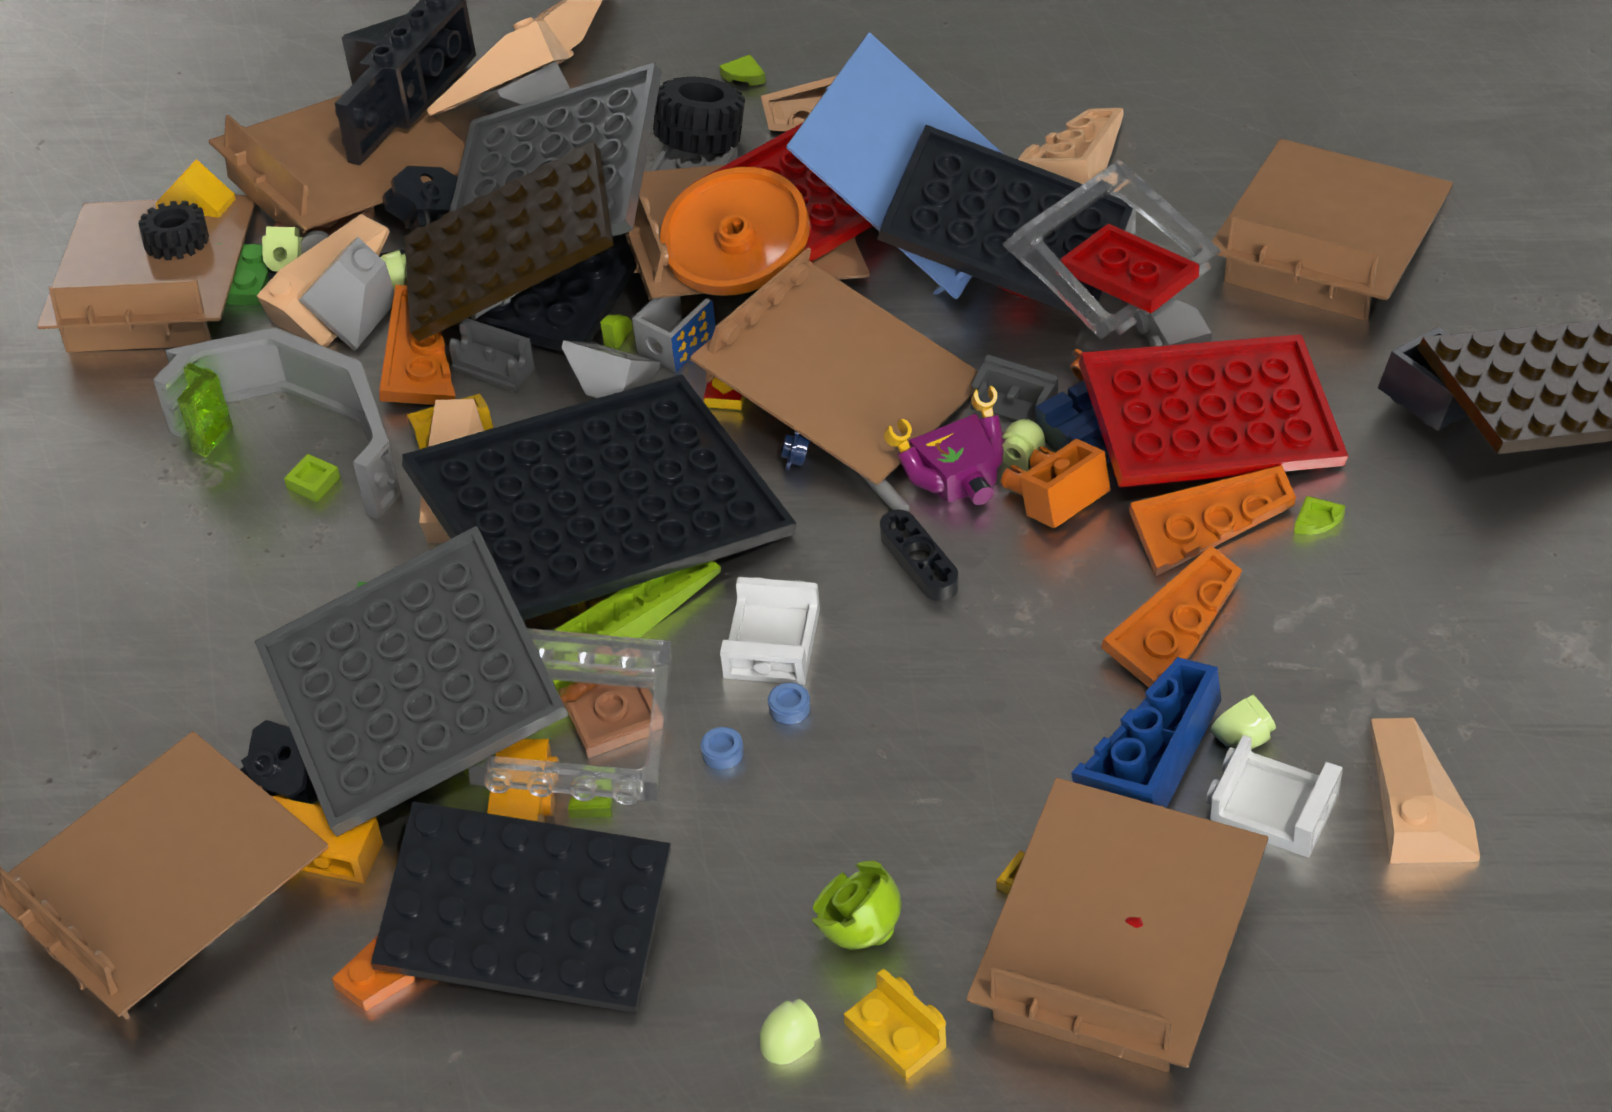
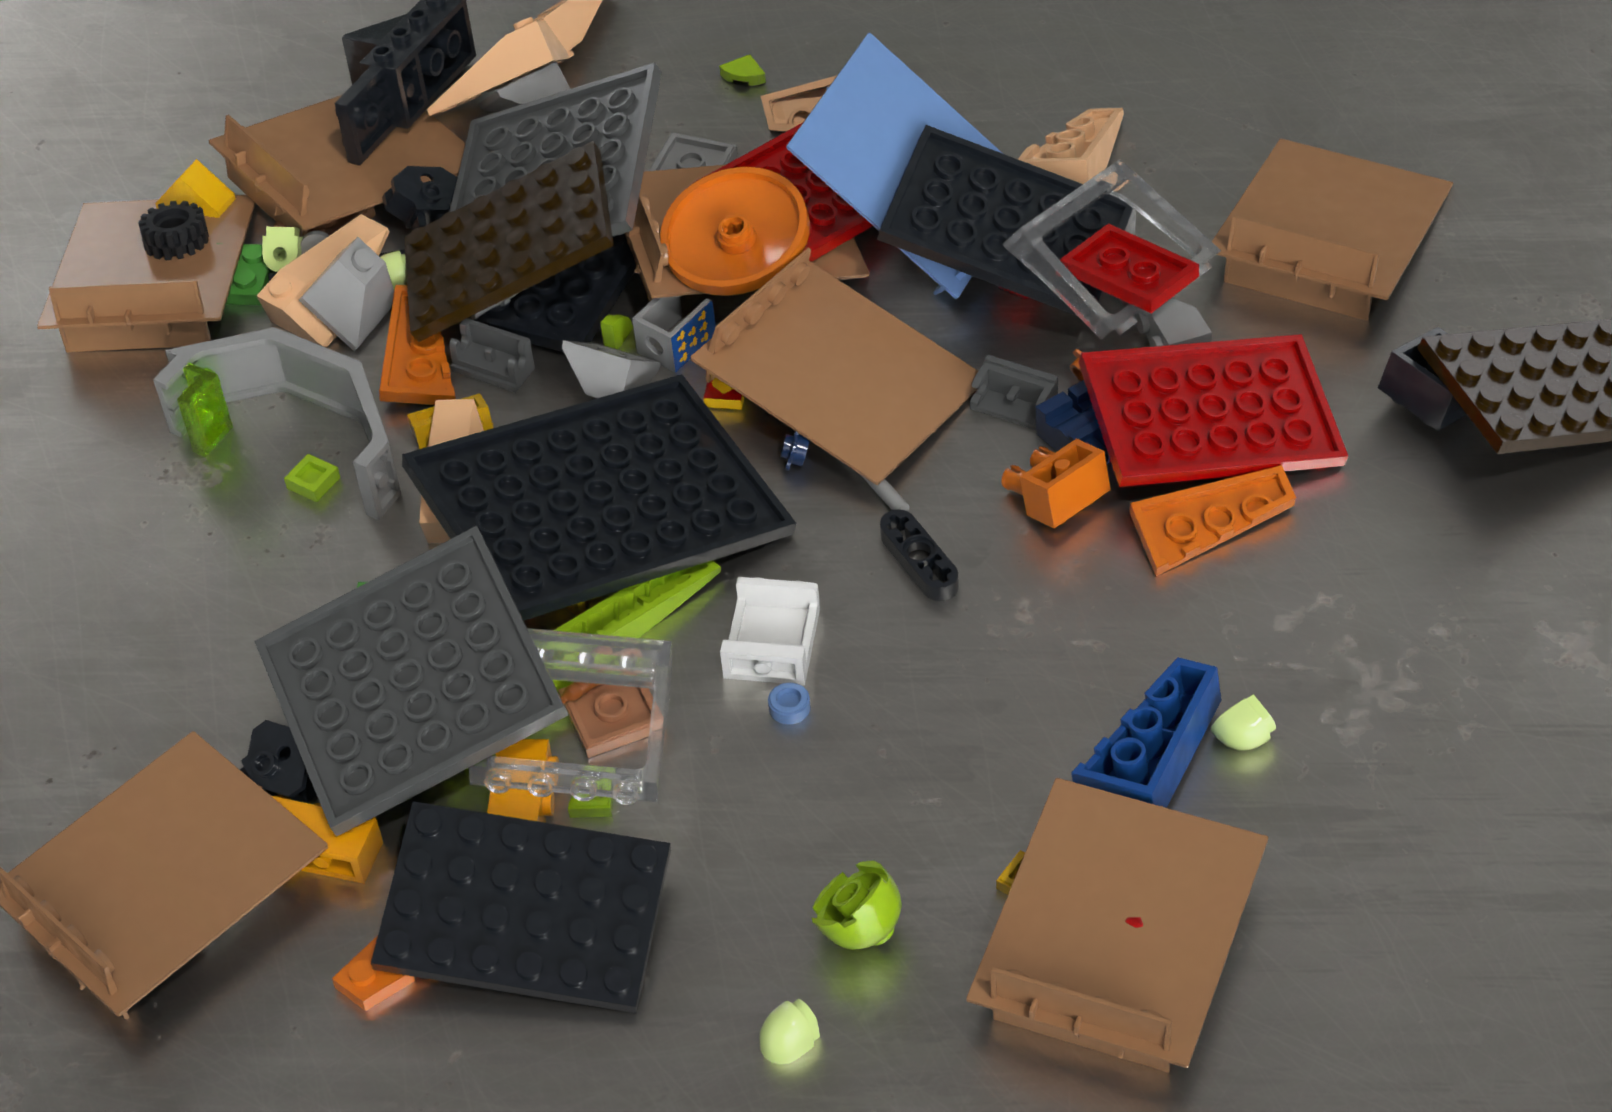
black tyre [653,76,745,154] -> none
medium blue tile [700,727,744,770] -> none
yellow bracket [843,968,946,1081] -> none
magenta torso [884,386,1004,505] -> none
yellowish green piece [1002,419,1045,471] -> none
orange wing [1101,545,1242,688] -> none
white panel [1206,735,1343,858] -> none
lime tile [1294,496,1345,535] -> none
light nougat wedge [1370,717,1480,864] -> none

